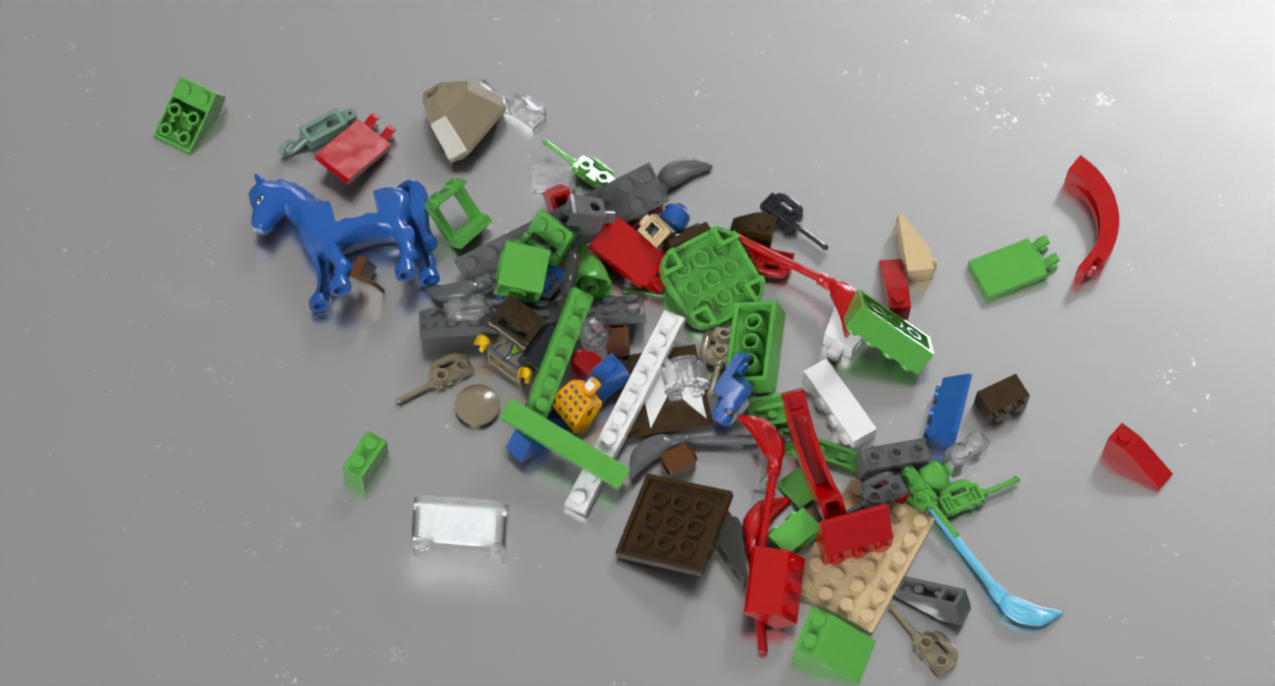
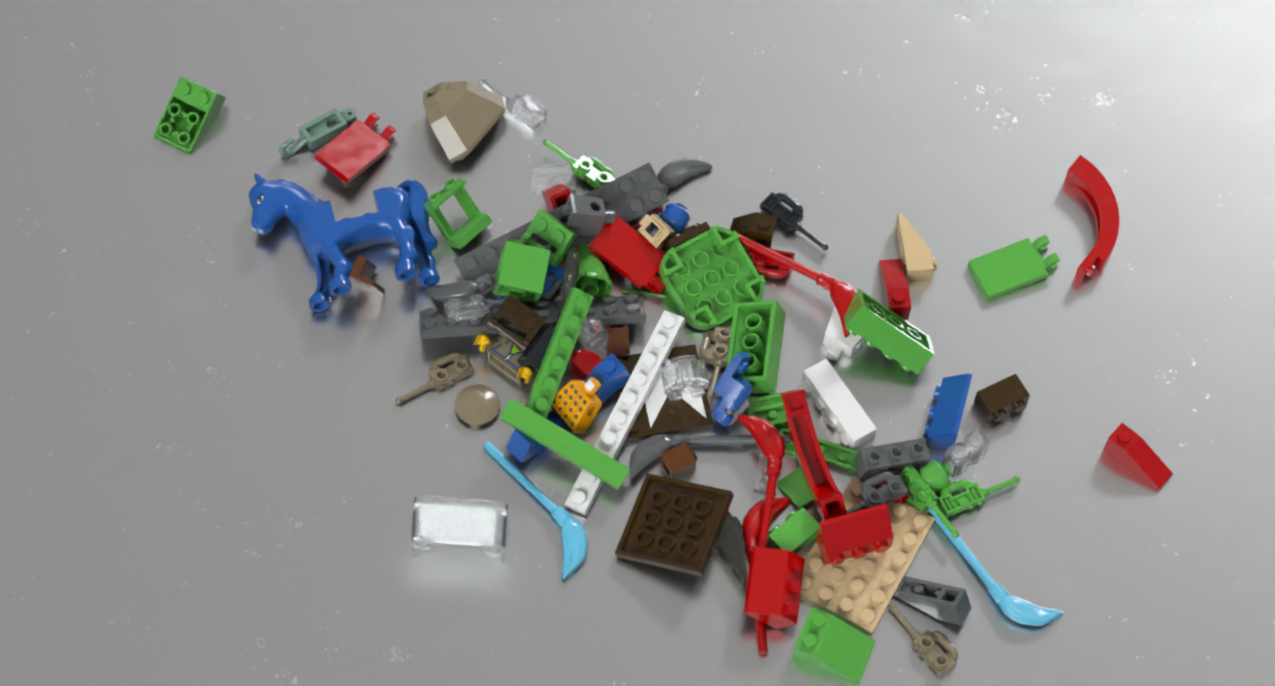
bright green piece [342,431,389,489] -> none
none -> medium azure piece [483,441,588,580]

